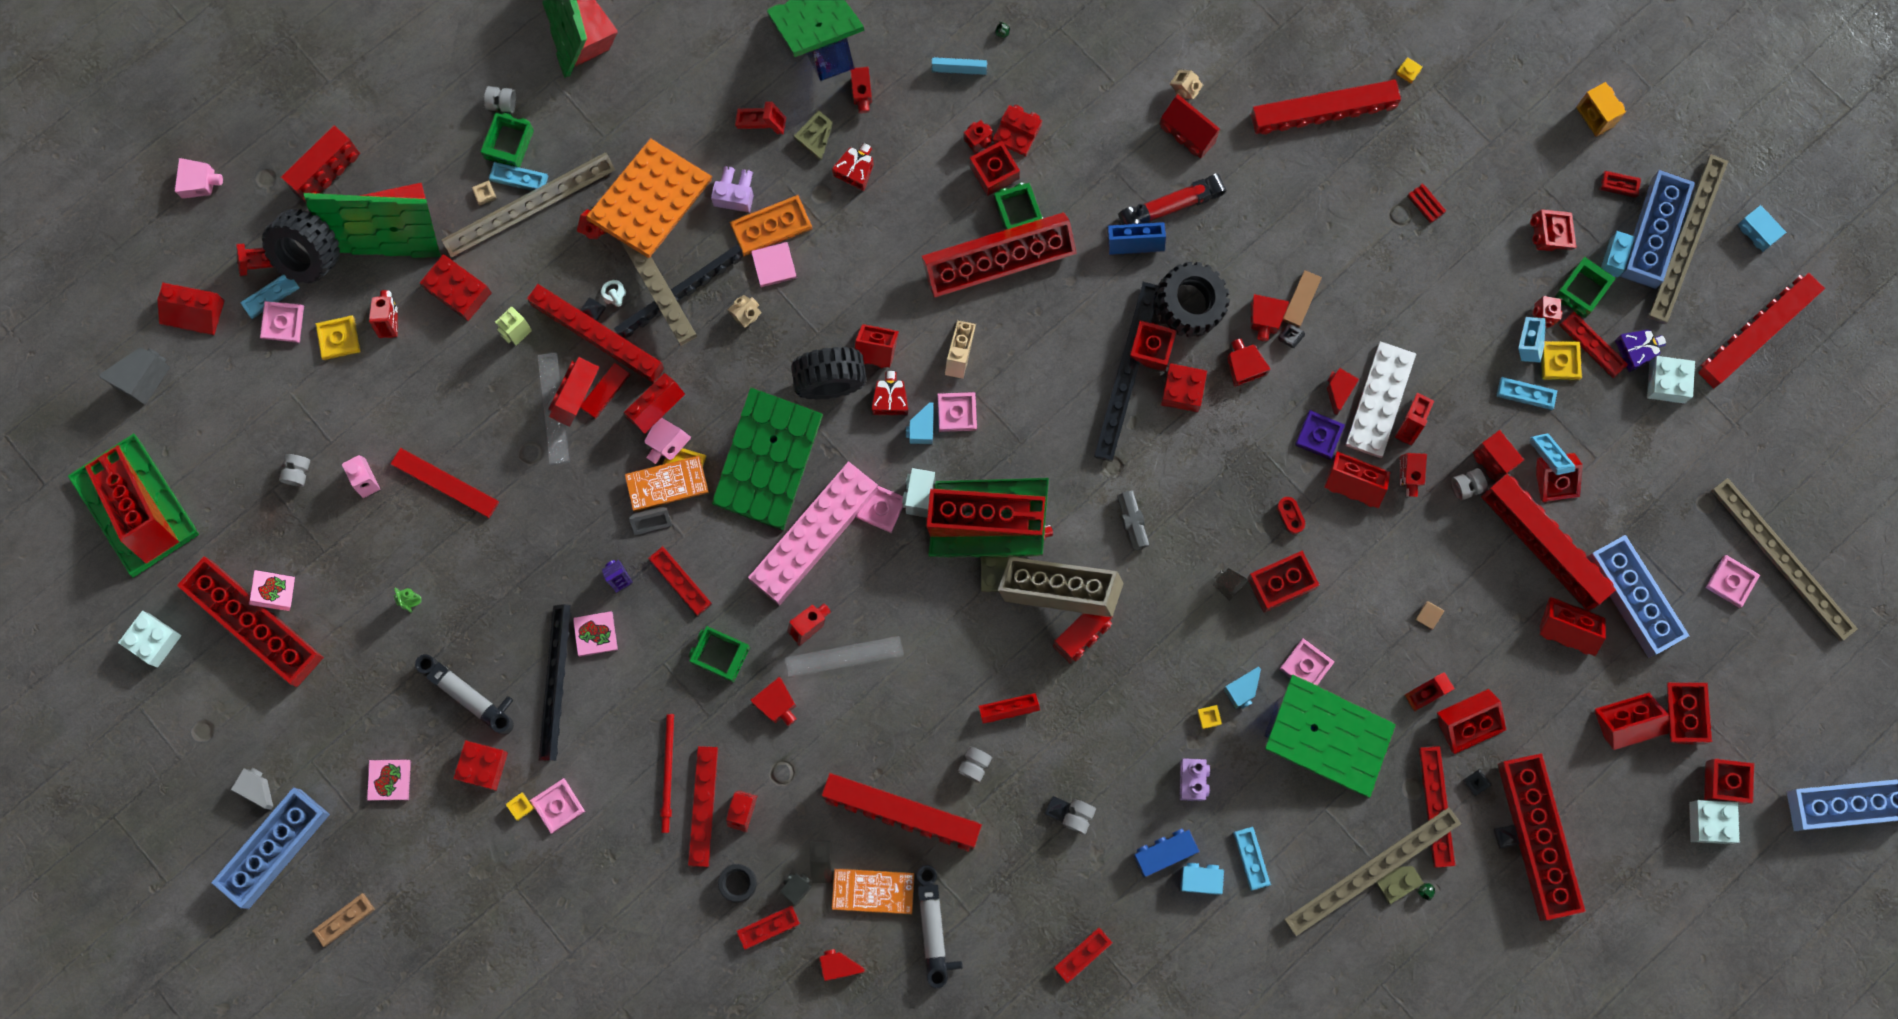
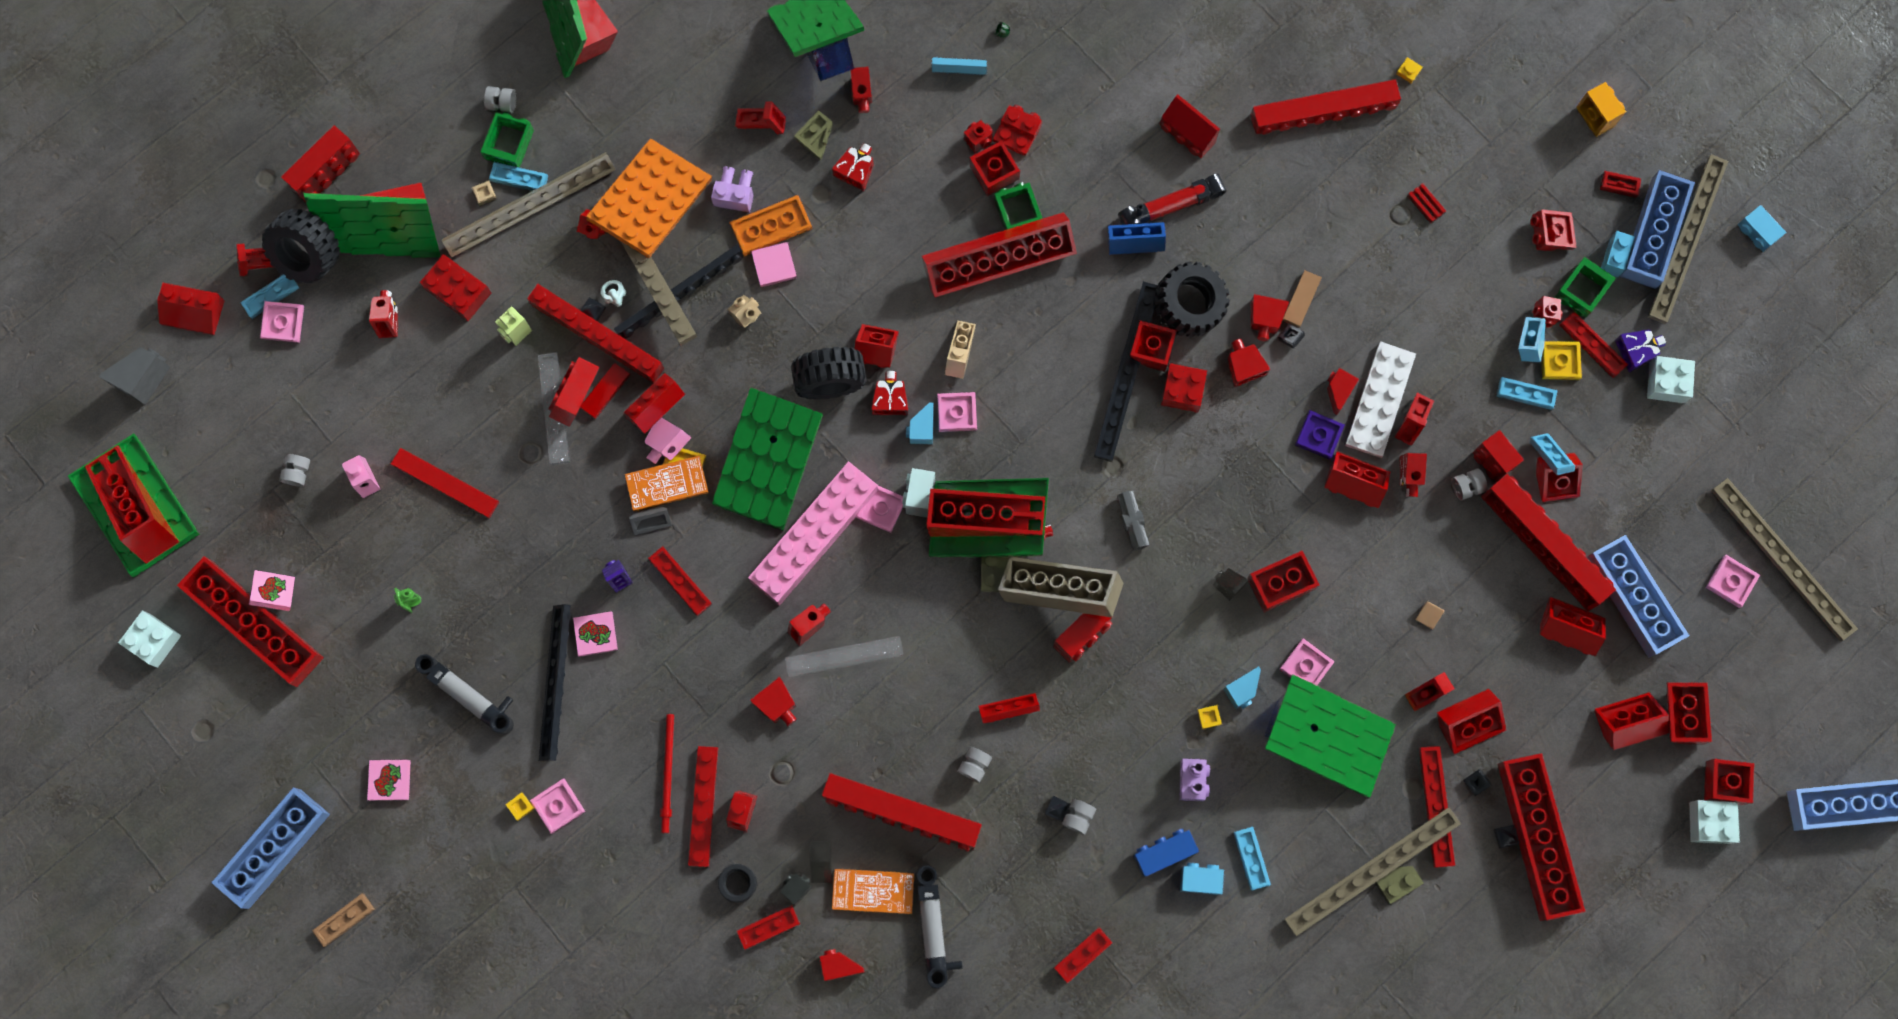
bright pink torso [175,158,223,198] -> none
light grey slope [231,768,273,810] -> none
yellow tile [315,315,360,360] -> none
red brick [453,740,508,791] -> none
green window [689,626,750,683] -> none
tan brick [1170,70,1203,99] -> none
red plate [1277,497,1305,534] -> none
dark green hinge [1417,883,1436,901] -> none
red brick [1698,273,1826,389] -> none

